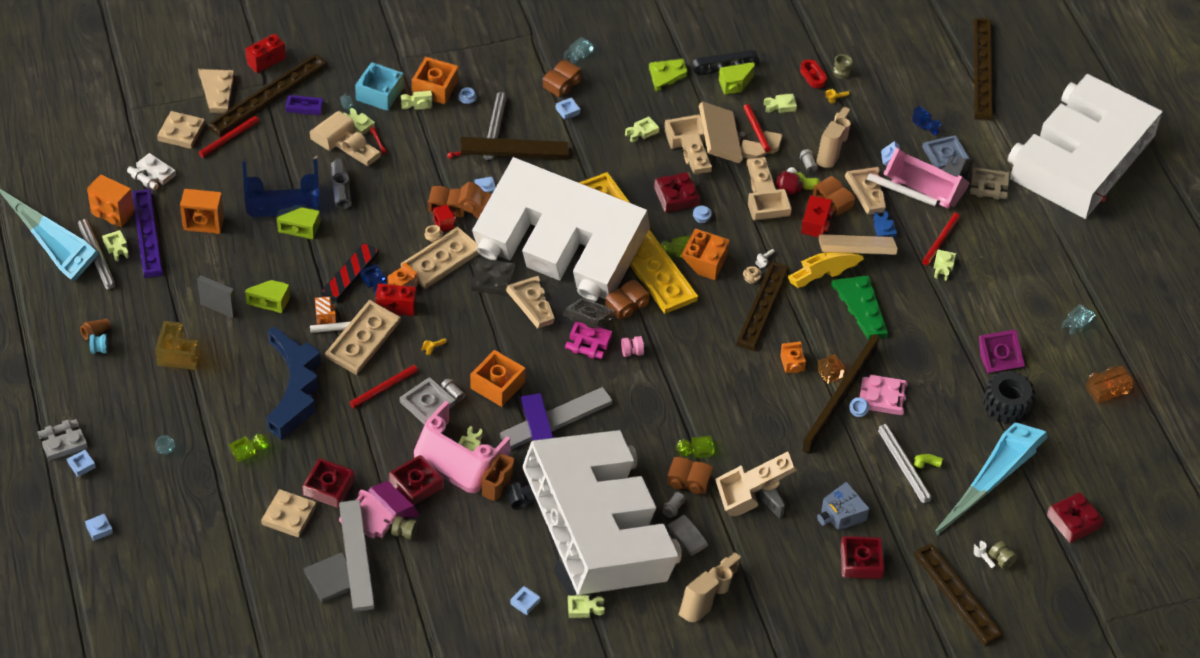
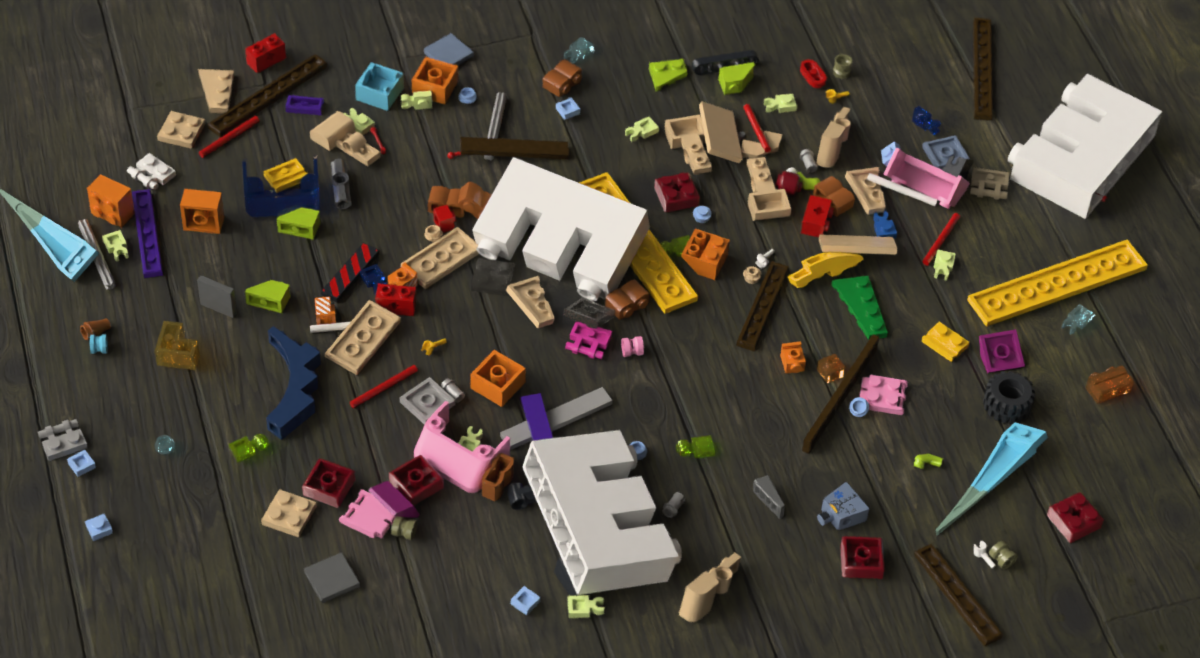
light grey tile [339,500,374,612] -> none
clear light blue plate [340,93,354,111] -> none
light blue plate [474,177,496,194] -> none
dark orange brick [667,457,713,494] -> none
flat silver slope [668,515,708,556] -> none
tan plate [715,452,797,516] -> none
axle [878,424,932,503] -> none
none -> yellow plate [264,158,309,193]
none -> sand blue tile [424,33,473,66]
none -> light blue plate [630,441,647,460]
none -> yellow plate [921,322,969,362]
none -> yellow plate [967,239,1148,327]

